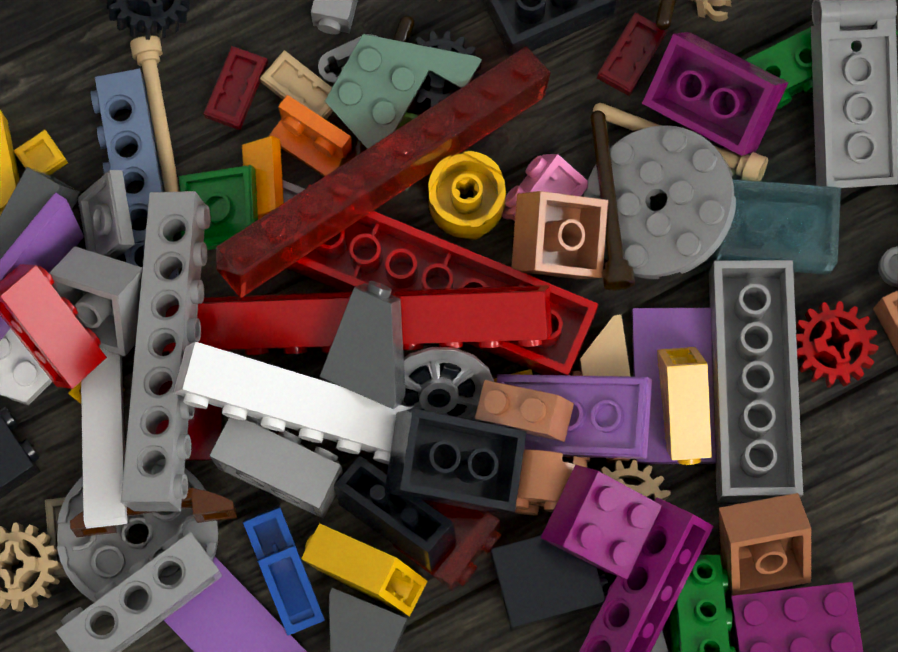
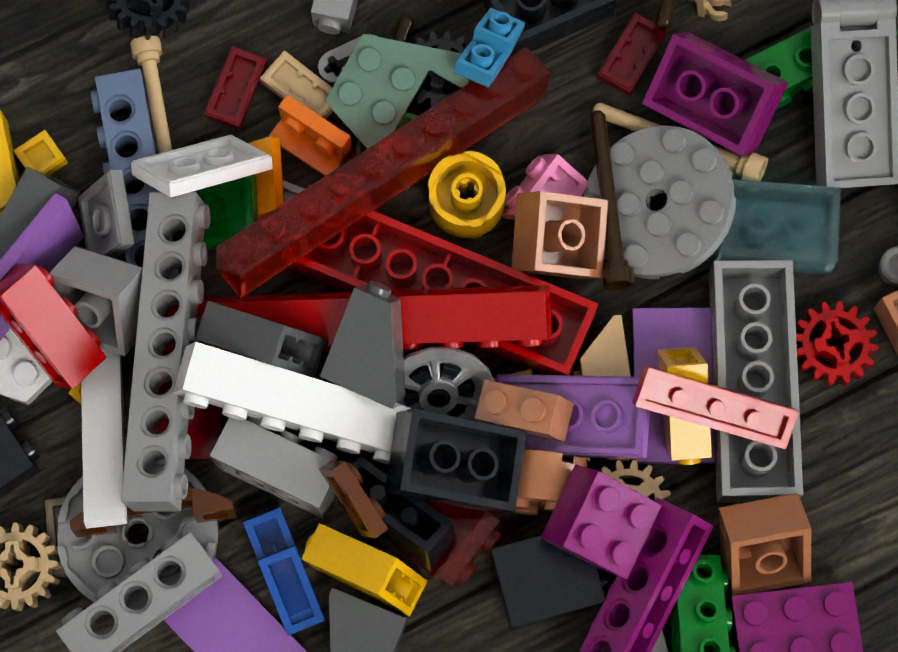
none -> white tile [131,135,273,198]
none -> dark grey slope [196,301,327,378]
none -> reddish brown plate [319,460,388,538]
none -> dark azure slope [454,8,525,88]
none -> plate [632,365,799,449]

